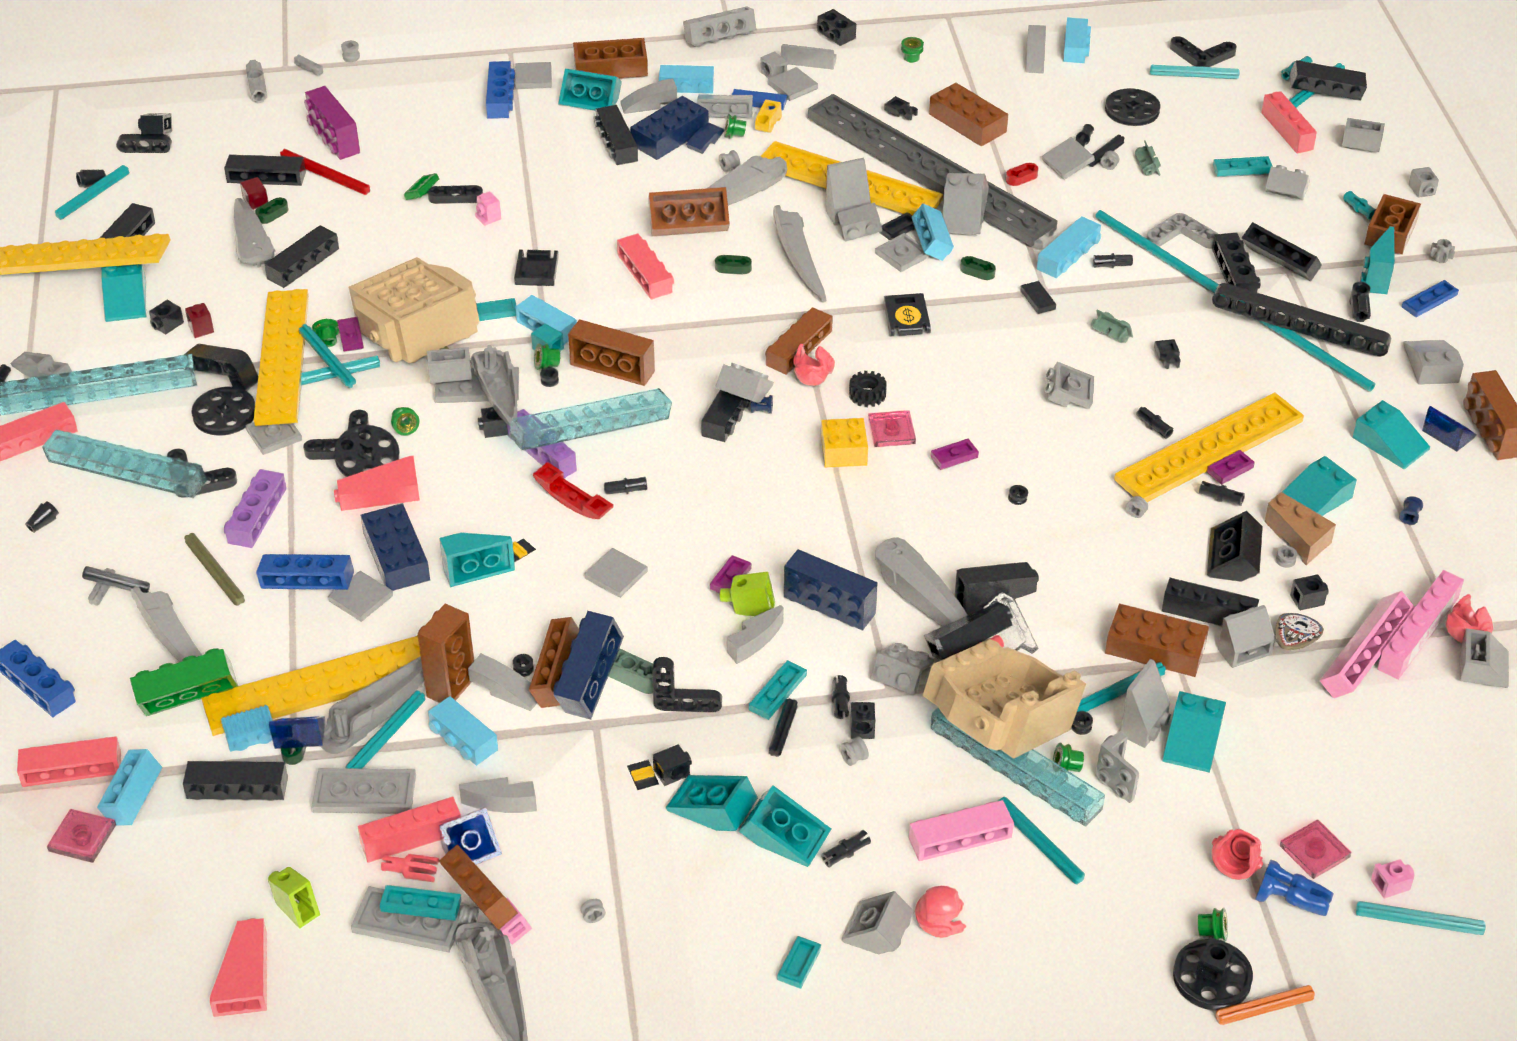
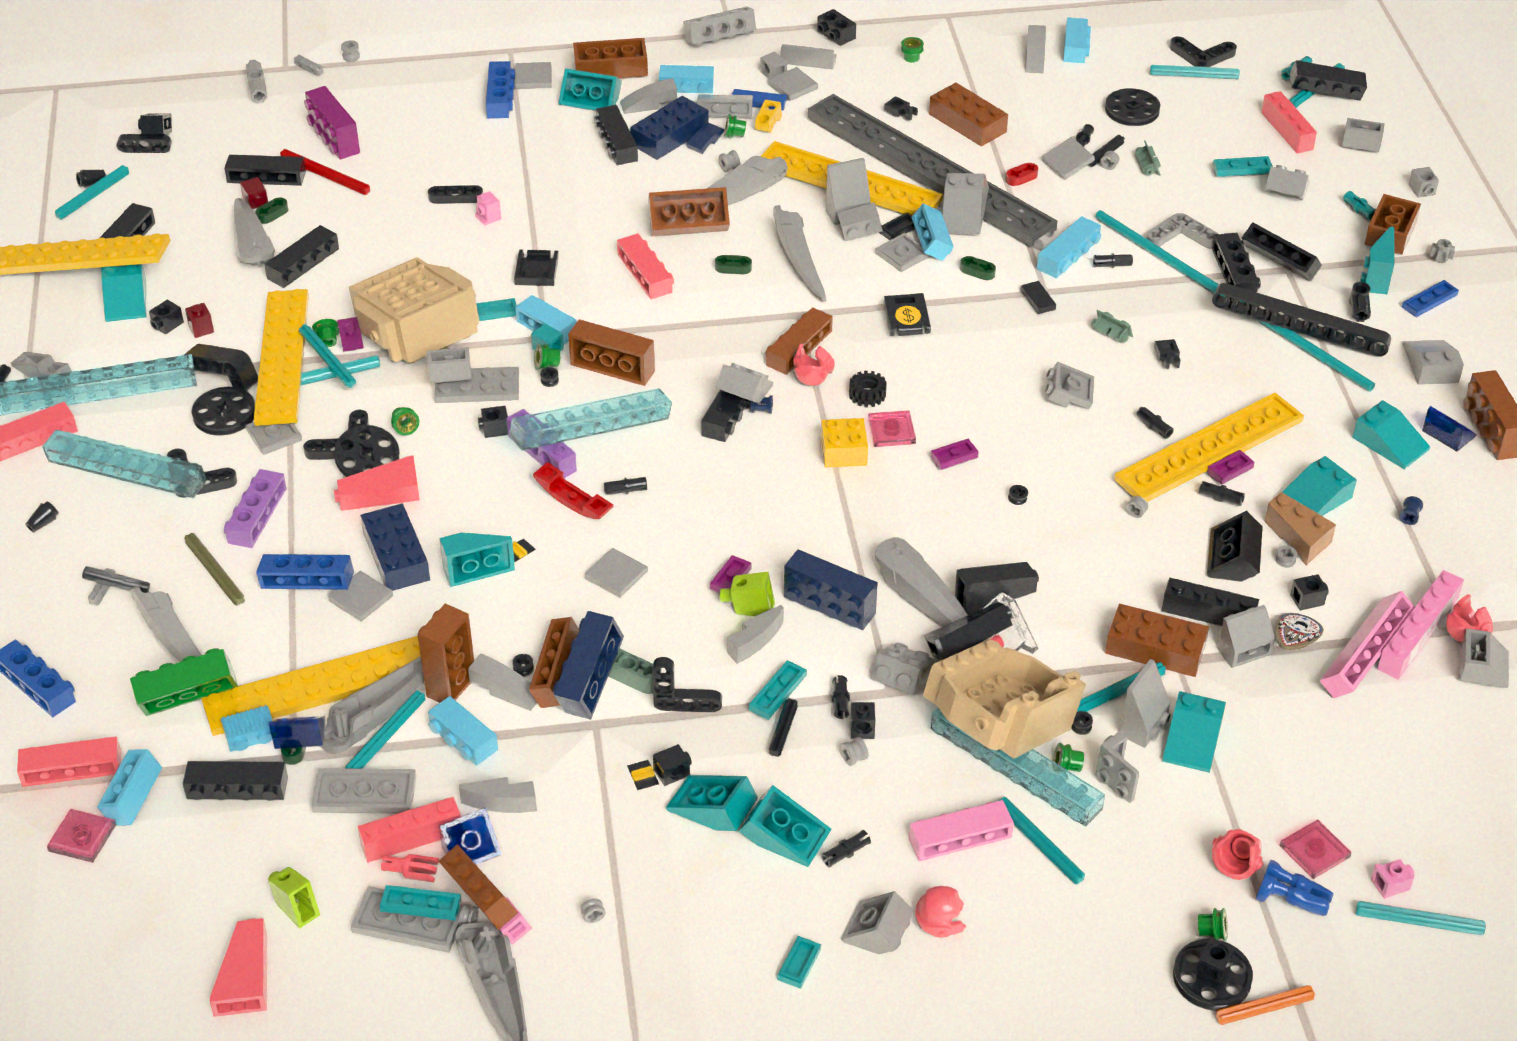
green plate [404,173,440,200] -> none
light grey piece [470,345,517,427] -> none

